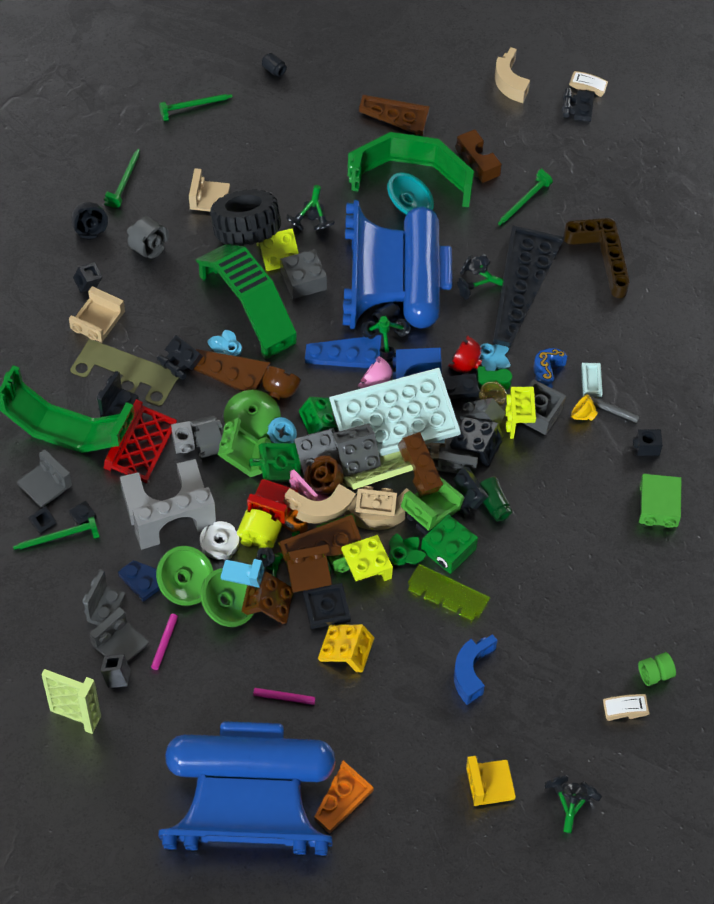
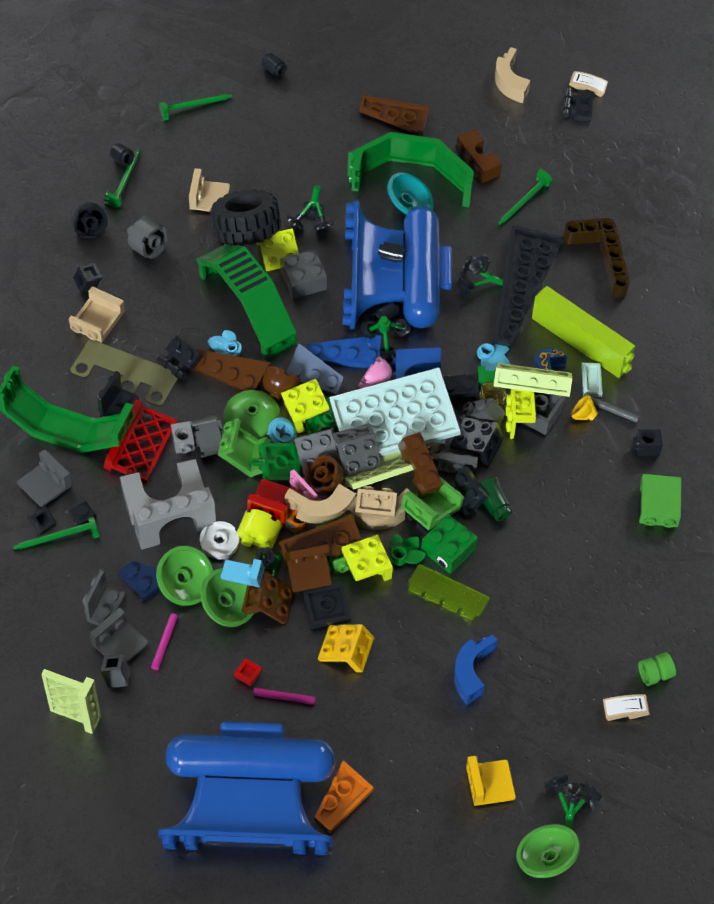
red cylinder [447,335,482,373] -> none
none -> black brick [110,143,135,166]
none -> red plate [234,658,262,687]
none -> neon yellow bracket [281,379,329,434]
none -> sand blue wing [287,343,344,396]
none -> black brick [378,241,406,263]
none -> yellowish green fence [494,363,572,397]
none -> bright green dish [516,824,580,878]
none -> lime brick [532,286,635,378]

